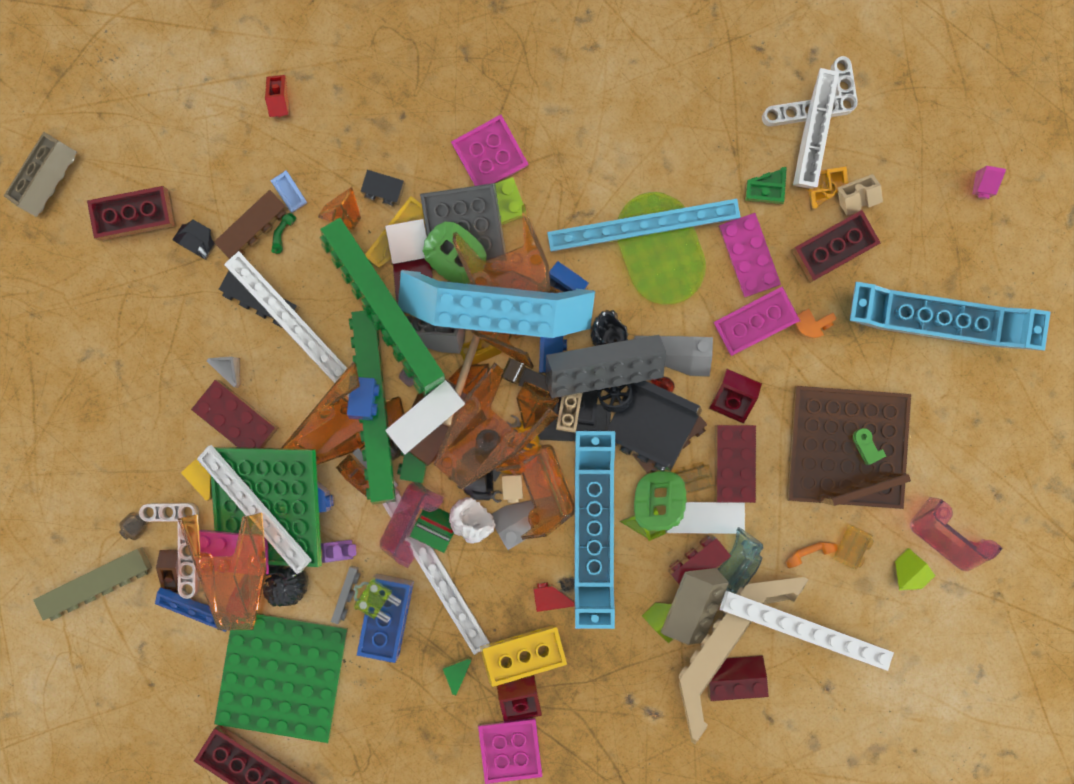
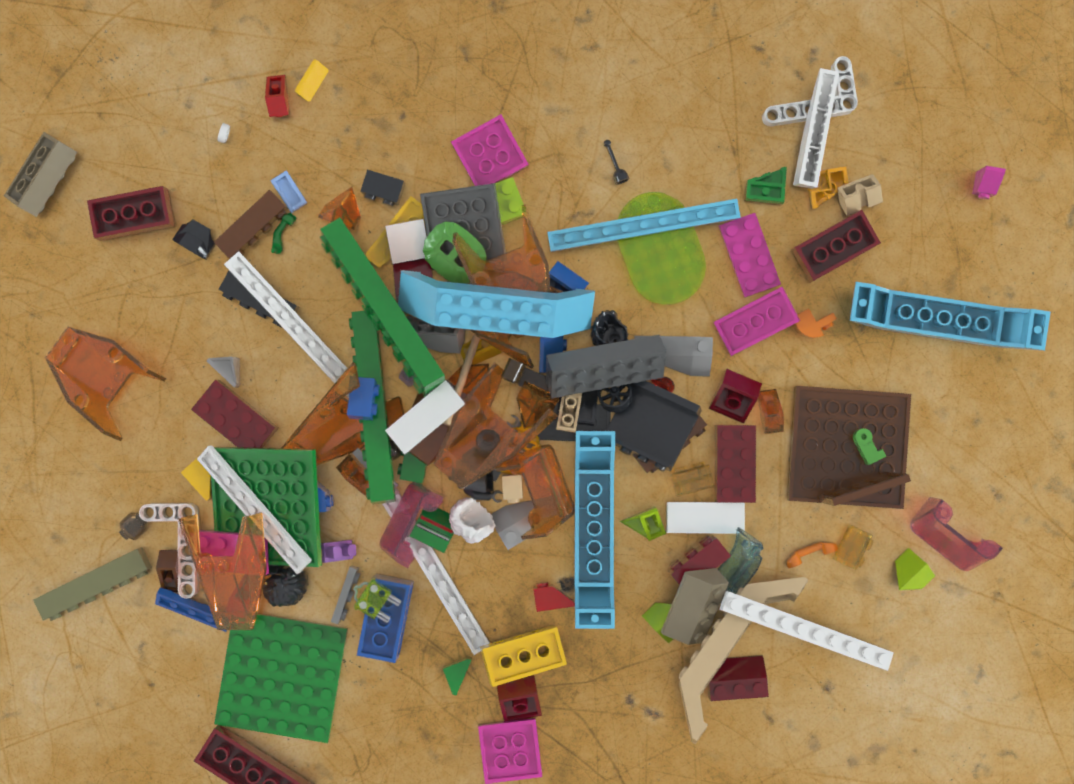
bright green piece [634,471,687,531] -> none
none -> clear orange windscreen [45,327,166,441]
none -> white tile [217,123,230,143]
none -> yellow slope [295,59,328,102]
none -> black hinge [604,140,630,185]
none -> clear orange slope [758,389,784,434]

